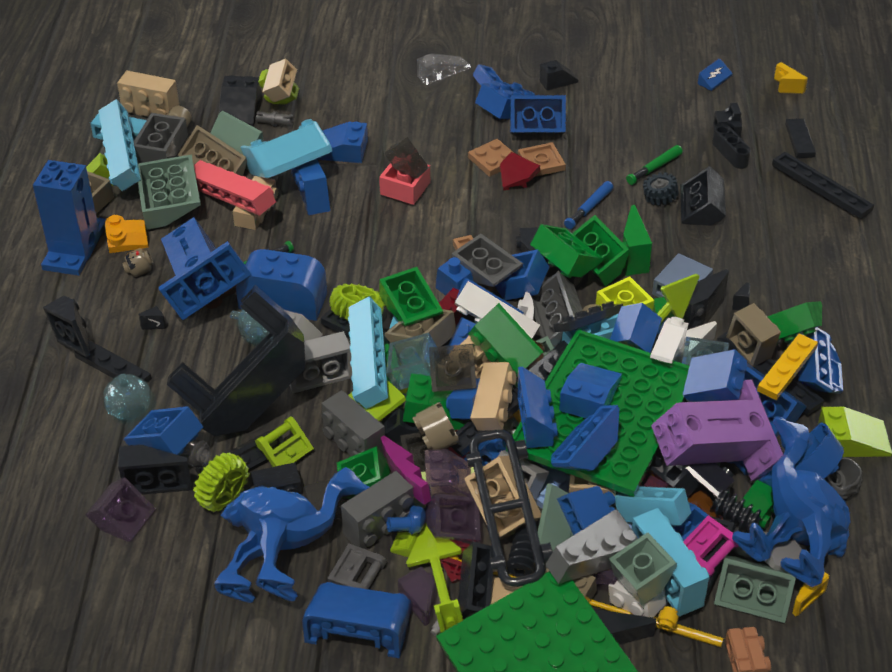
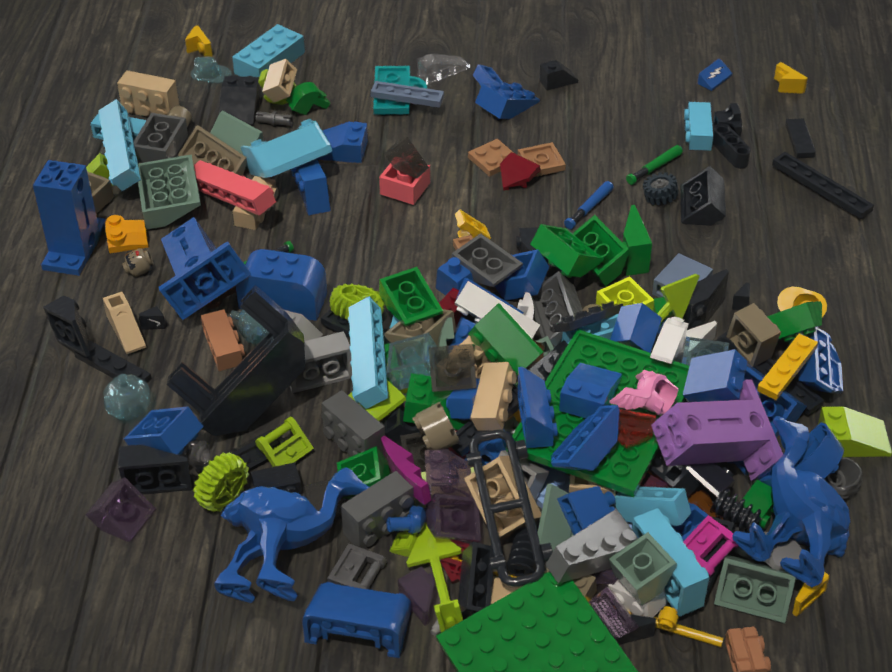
blue brick [510,95,566,133] -> none
none -> tan slope [103,292,146,354]
none -> yellow slope [185,25,213,59]
none -> clear light blue piece [191,56,232,83]
none -> nougat brick [201,309,245,371]
none -> medium azure brick [232,24,305,77]
none -> green brick [286,82,330,115]
none -> sand blue plate [371,81,444,107]
none -> teal plate [373,66,427,115]
none -> sand green slope [436,317,454,364]
none -> yellow slope [455,209,491,239]
none -> clear purple slope [589,587,639,639]
none -> bright pink helmet [610,370,679,416]
none -> clear red slope [617,409,656,449]
none -> medium azure brick [684,102,713,150]
none -> yellow piece [777,286,827,317]

